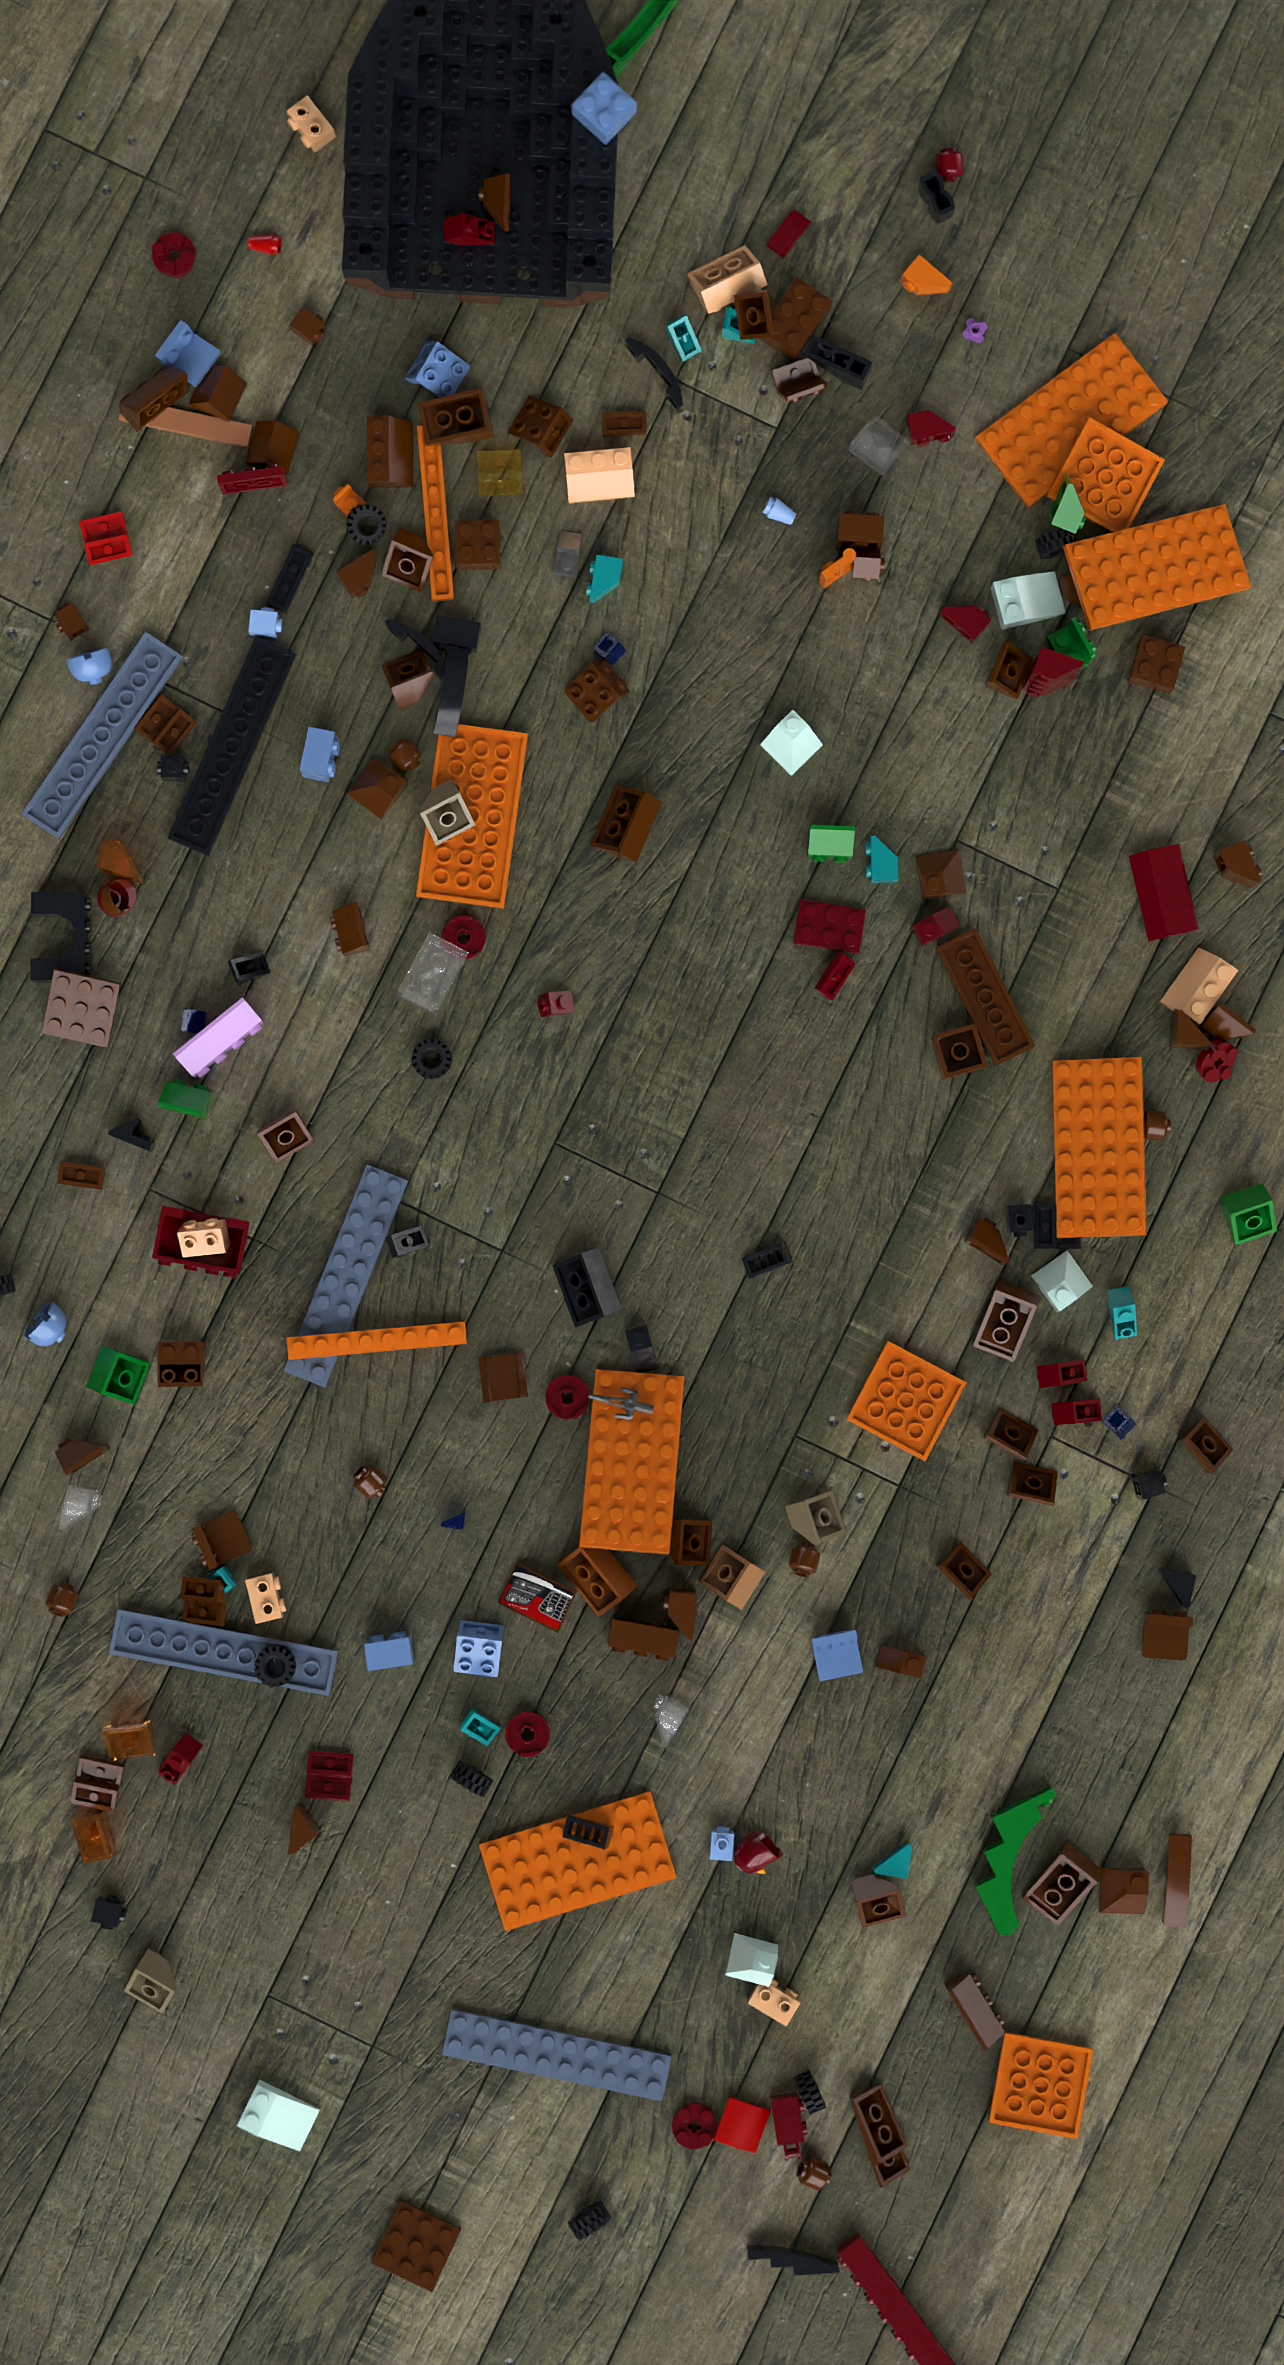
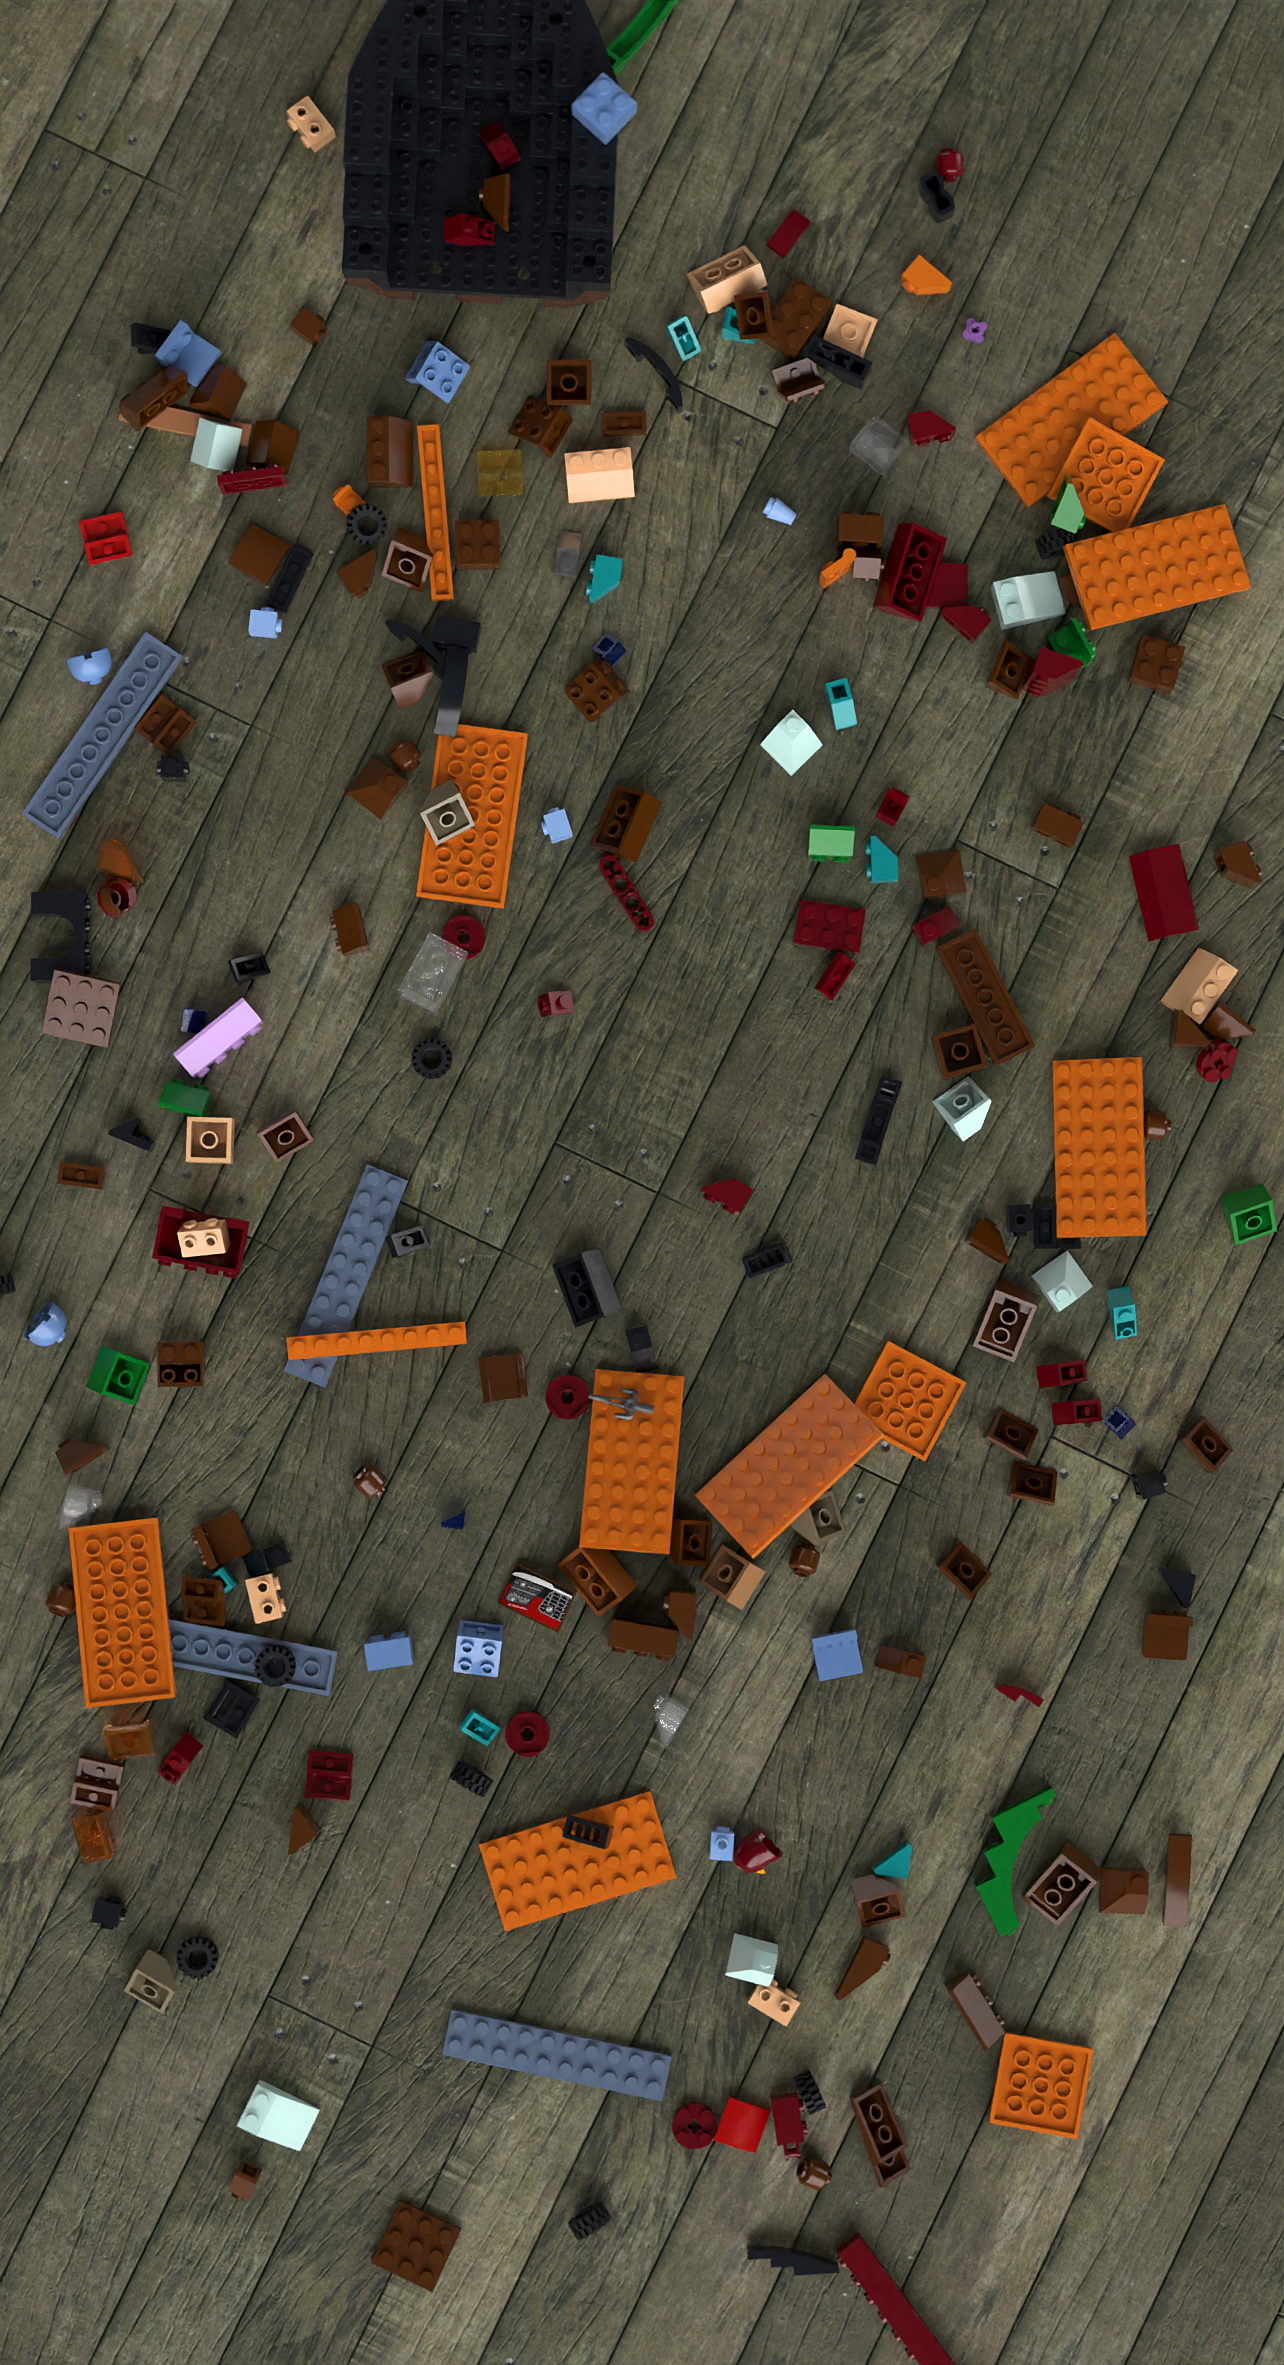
reddish brown brick [54,603,90,641] -> none
dark red plate [152,232,196,278] -> none
black plate [168,637,297,857] -> none
red cone [248,233,282,256] -> none
medium blue brick [300,727,341,782] -> none
reddish brown slope [418,388,494,446] -> none
none -> orange plate [68,1518,176,1708]
none -> black slope [131,322,171,354]
none -> black tyre [176,1936,219,1979]
none -> light nougat brick [186,1117,235,1164]
none -> light aqua slope [190,418,243,471]
none -> black plate [203,1679,260,1739]
none -> reddish brown slope [228,524,290,586]
none -> reddish brown slope [228,2161,262,2200]
none -> black slope [242,1541,292,1578]
none -> dark red slope [478,121,520,171]
none -> light blue brick [541,807,573,844]
none -> reddish brown slope [547,360,592,405]
none -> dark red beam [599,855,654,932]
none -> orange plate [695,1374,884,1559]
none -> dark red slope [701,1178,753,1215]
none -> light nougat plate [823,304,878,357]
none -> teal slope [824,678,857,730]
none -> reddish brown slope [834,1934,891,2001]
none -> black slope [855,1075,902,1166]
none -> dark red slope [872,522,947,622]
none -> dark red bracket [875,787,910,827]
none -> dark red slope [926,563,969,609]
none -> light aqua slope [933,1076,991,1141]
none -> dark red slope [995,1684,1044,1707]
none -> reddish brown brick [1031,802,1084,849]

